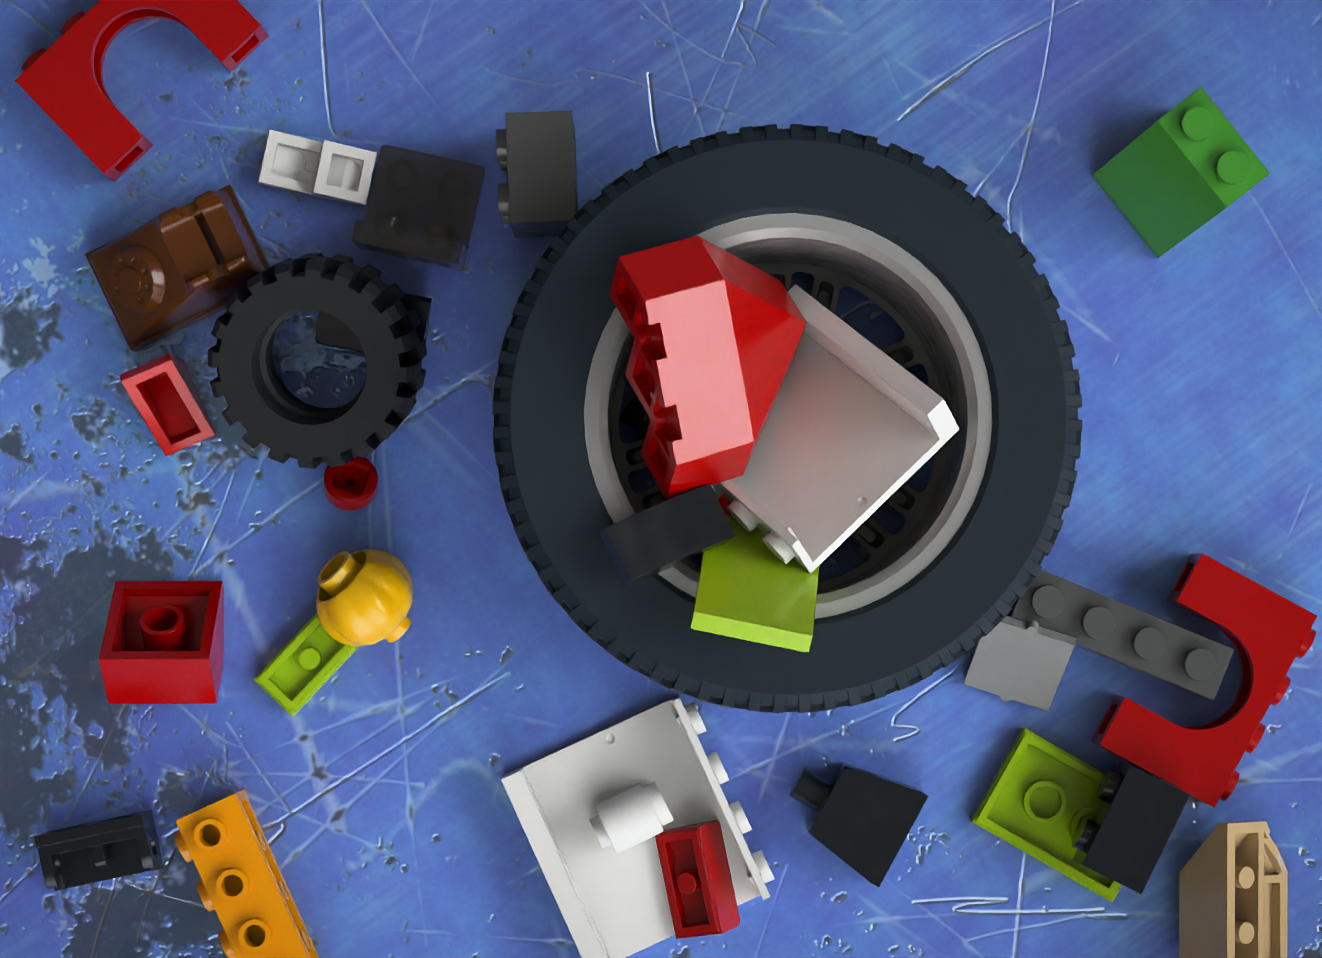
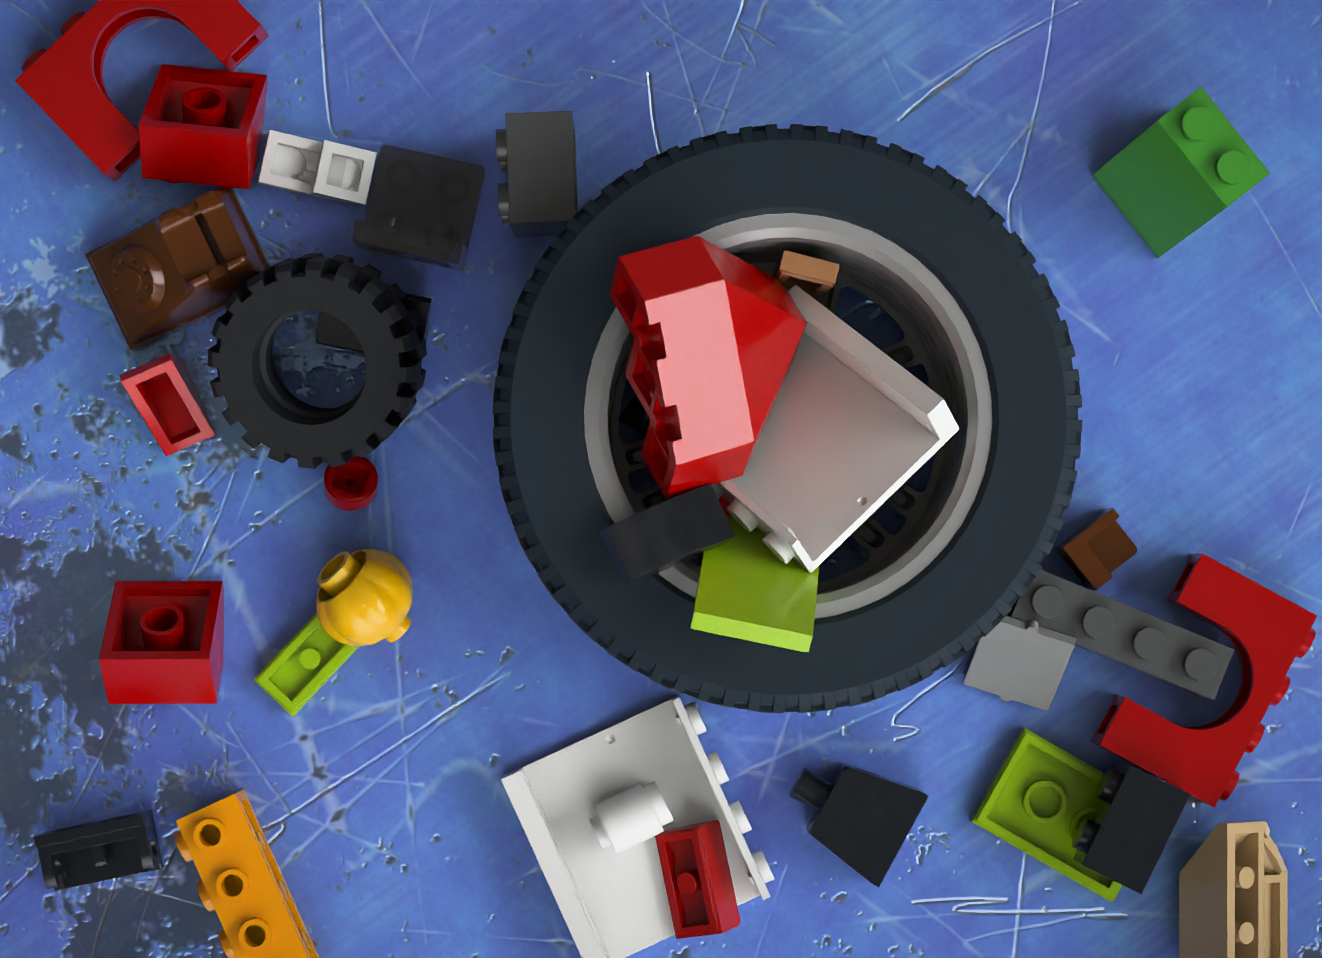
none -> red slope [138,64,268,189]
none -> medium nougat tile [773,250,840,296]
none -> reddish brown panel [1055,508,1137,590]

